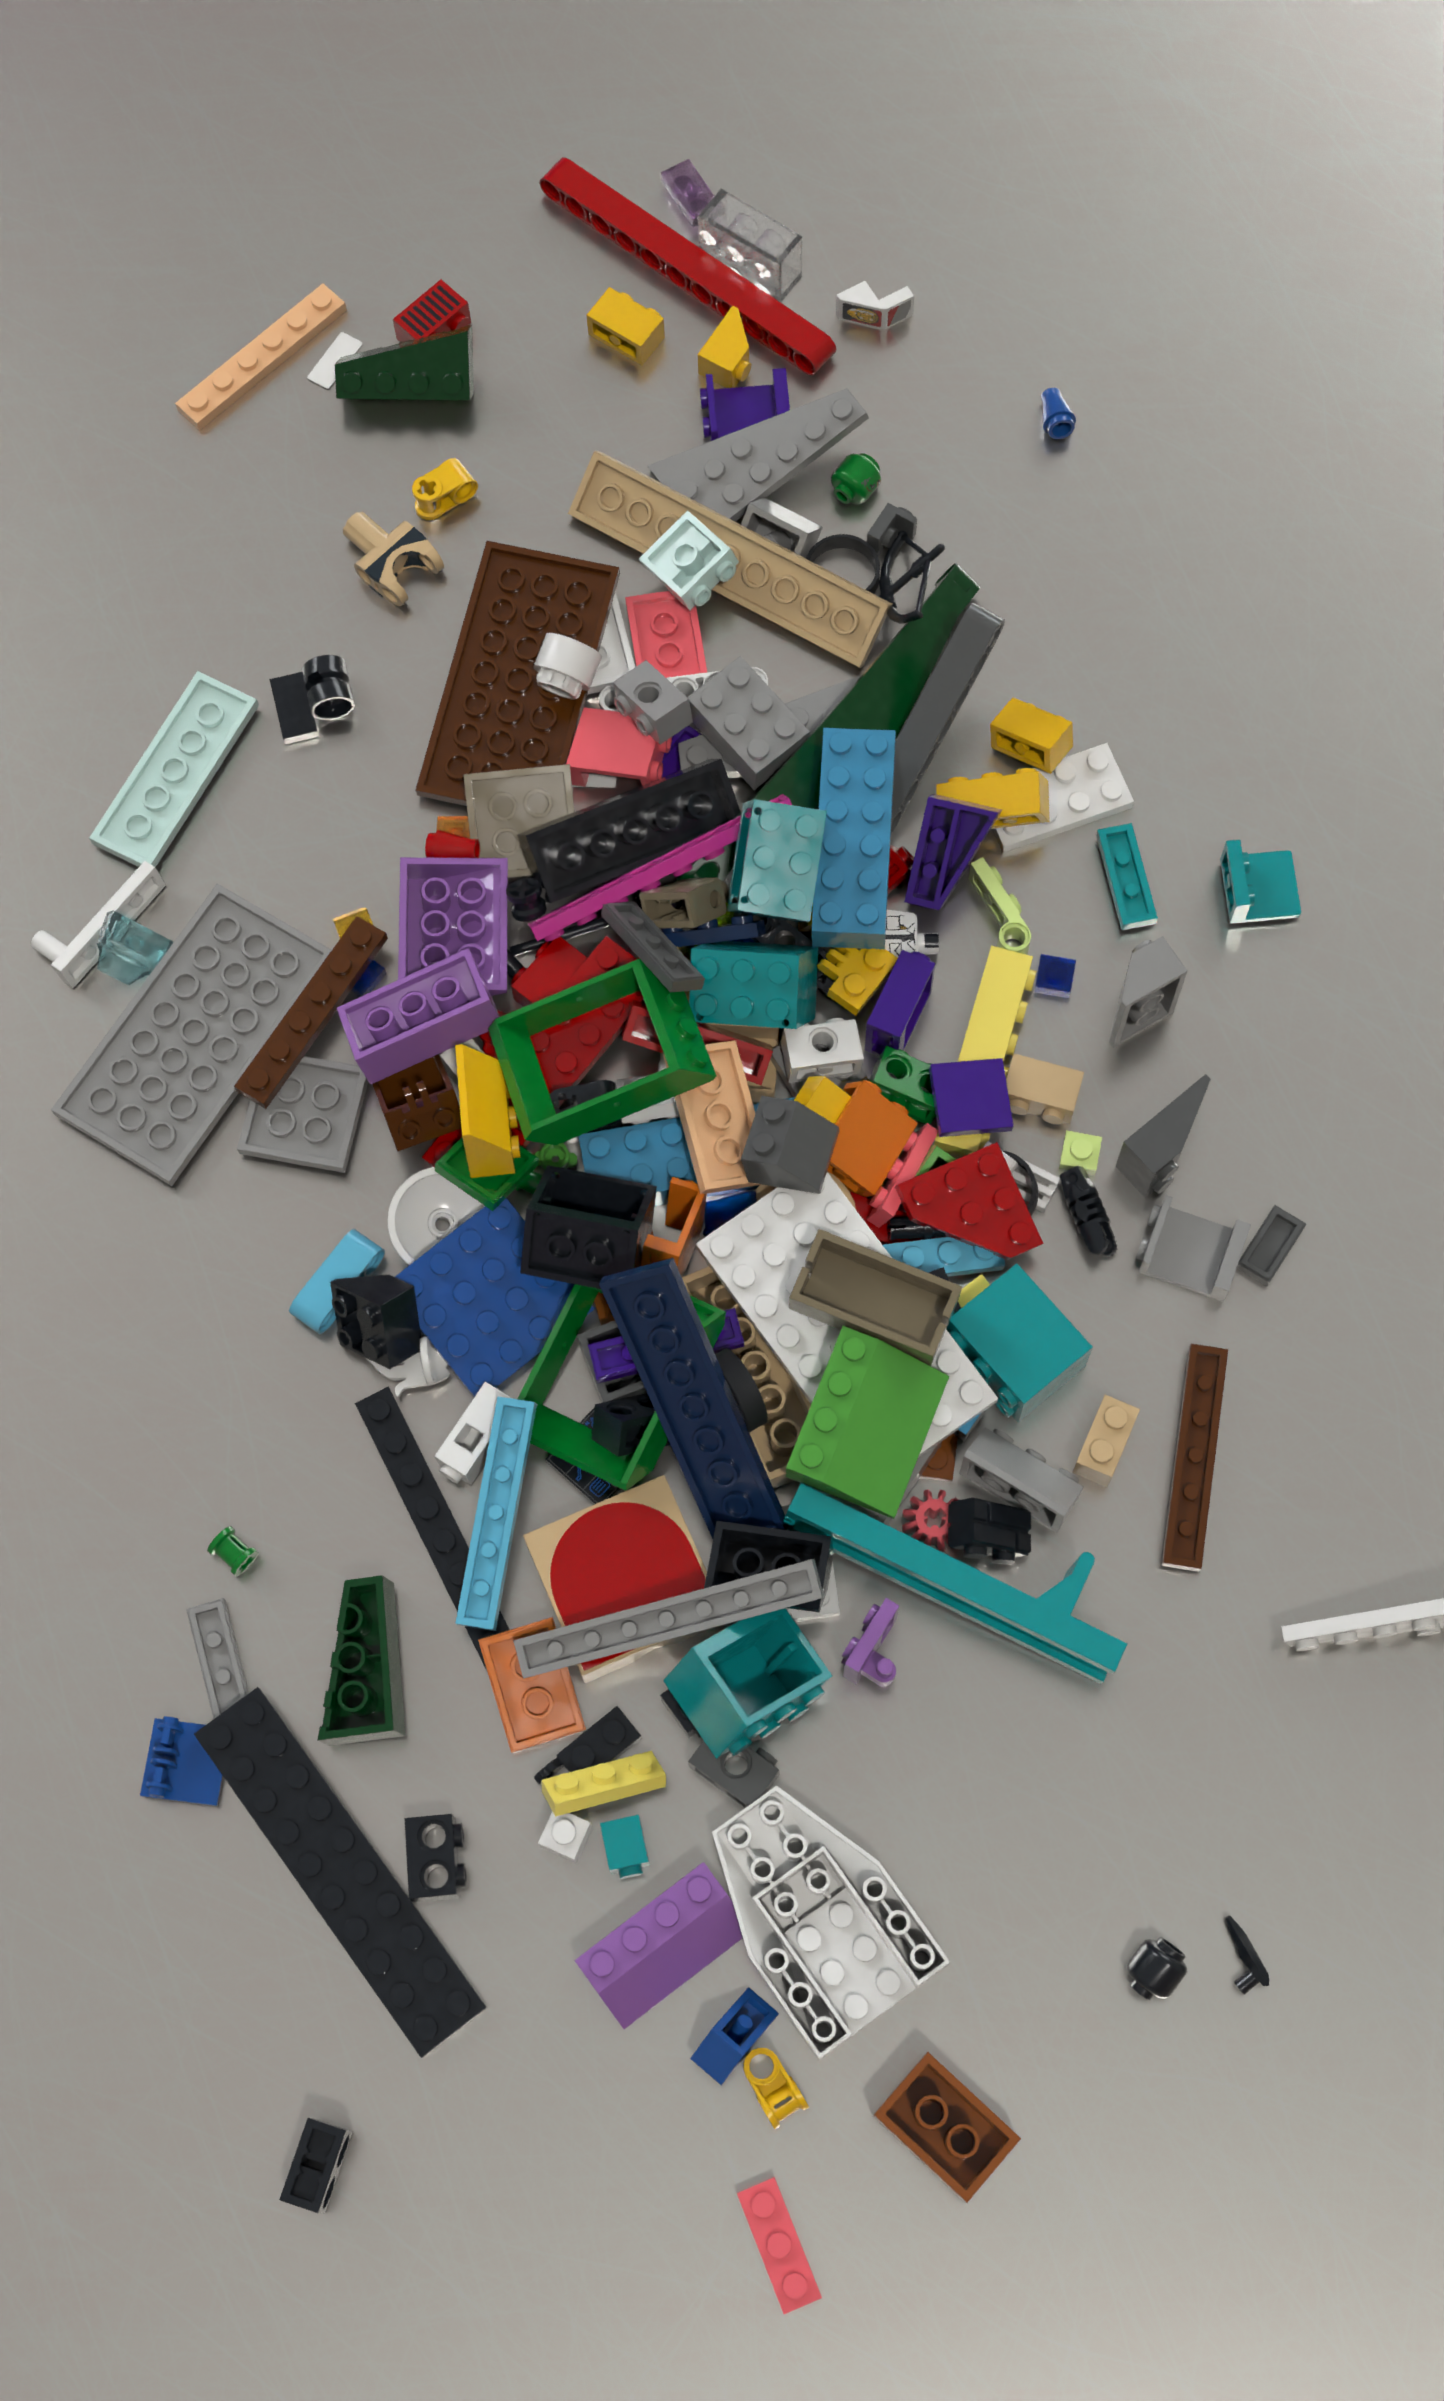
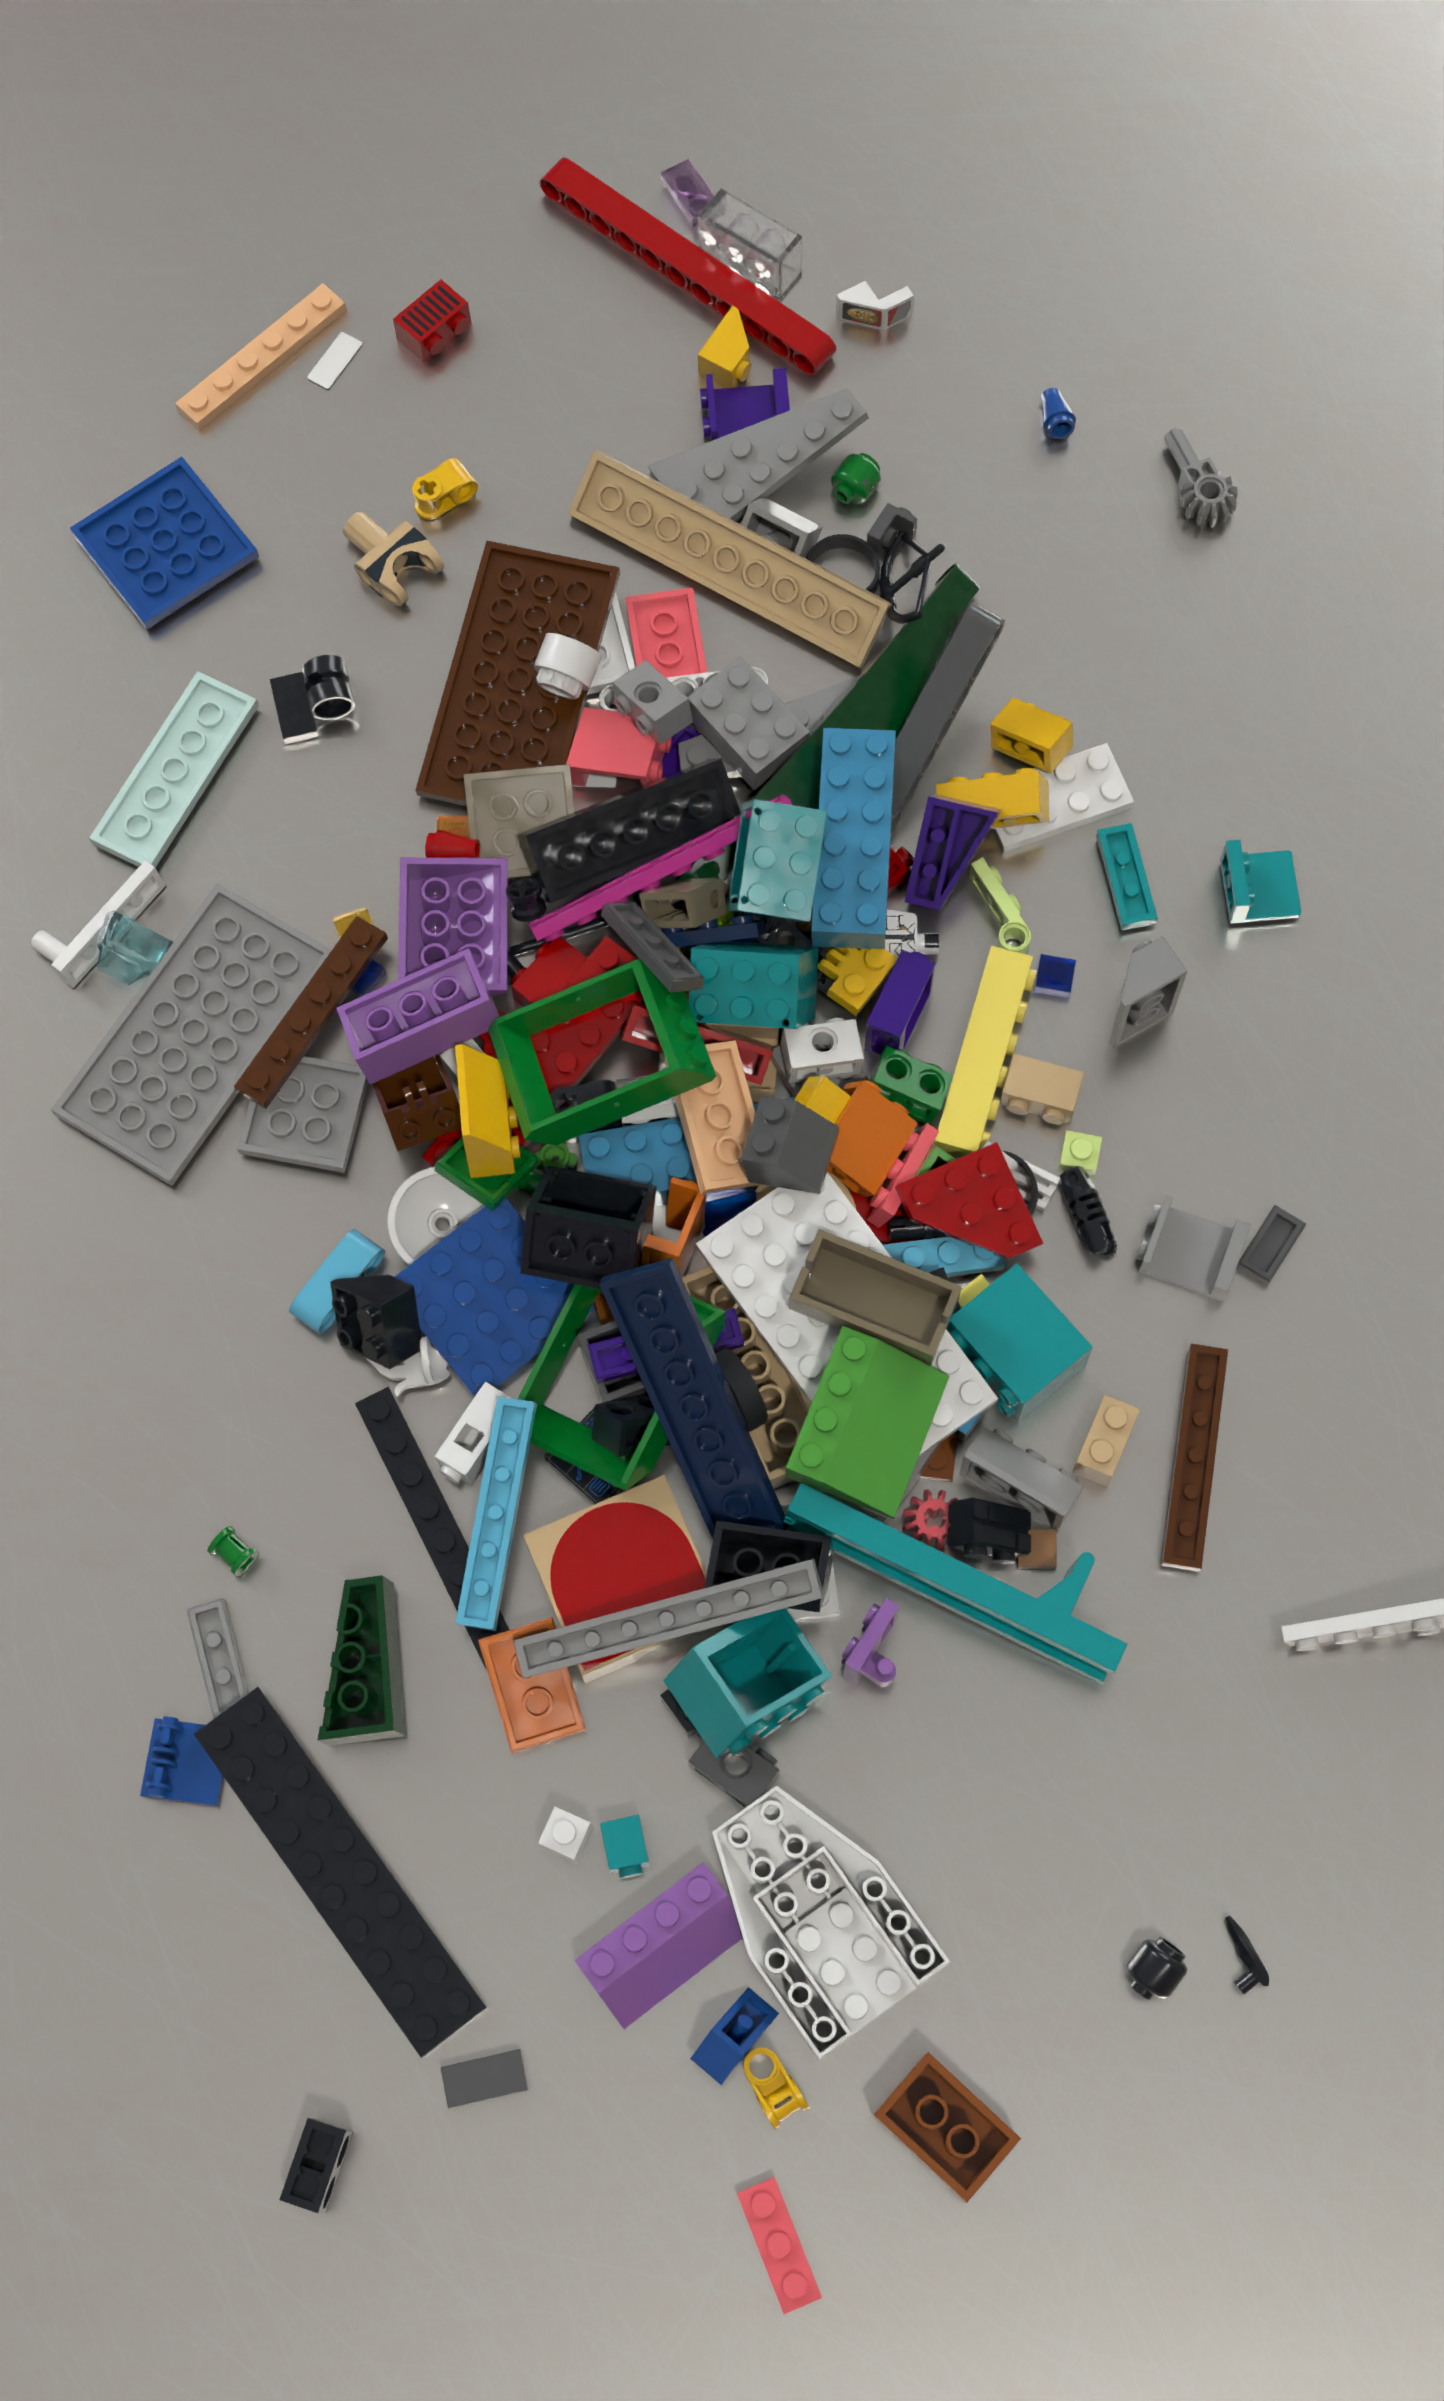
dark green wedge [335,325,474,400] -> none
black brick [404,1814,467,1902] -> none
black hinge [534,1706,642,1784] -> none
light yellow plate [541,1751,666,1817] -> none
yellow brick [586,287,665,366] -> none
light aqua plate [639,510,739,610] -> none
dark purple tile [929,1058,1014,1137] -> none
dark grey slope [1116,1074,1211,1198] -> none
none -> blue plate [70,456,259,630]
none -> dark grey tile [440,2049,528,2109]
none -> medium nougat tile [1017,1529,1057,1570]
none -> light grey gear [1164,428,1238,528]

